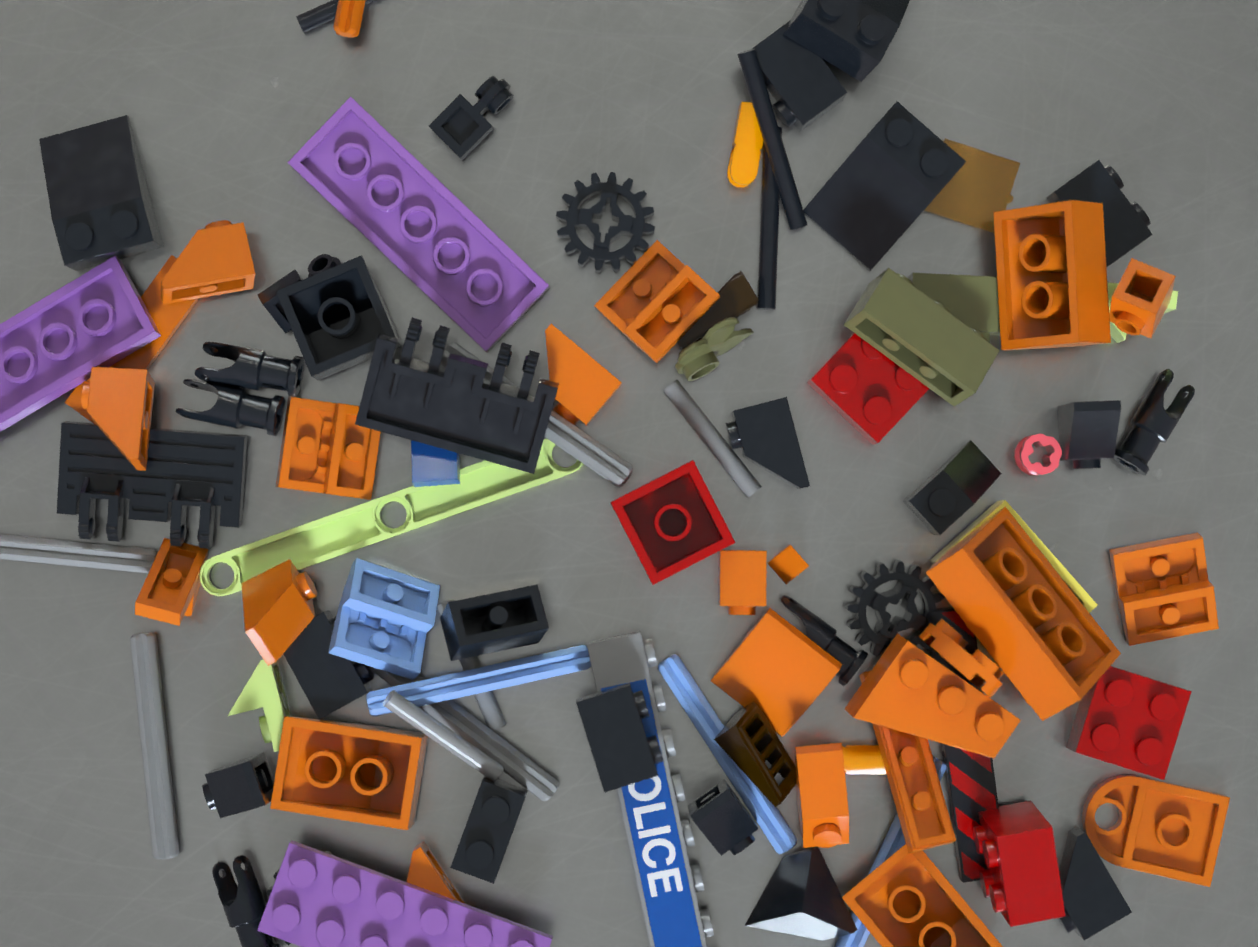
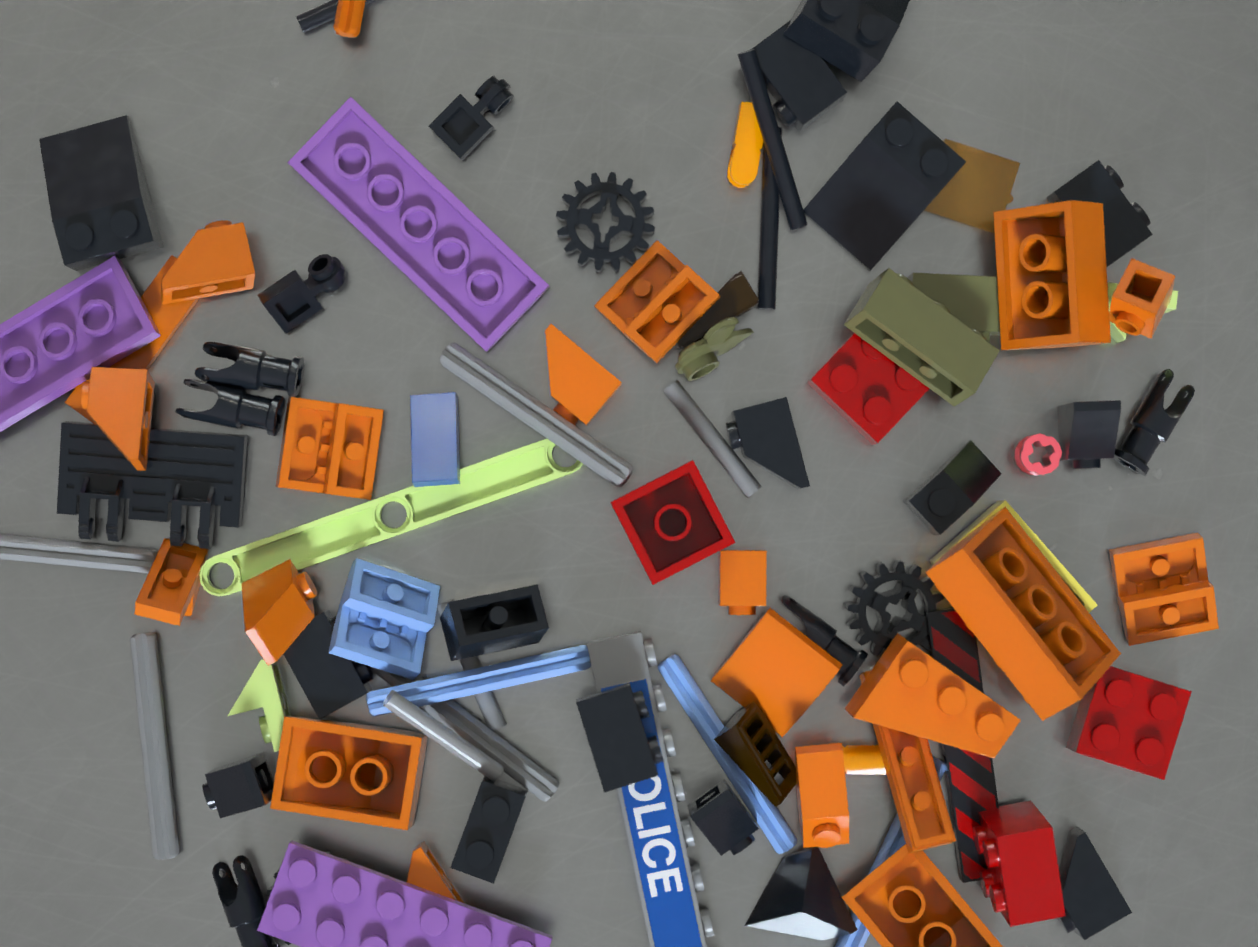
black slope [276,255,402,381] -> none
black hinge [355,317,559,474] -> none
orange piece [768,544,809,584] -> none
orange plate [919,619,1004,698] -> none
orange tile [1082,774,1230,887] -> none

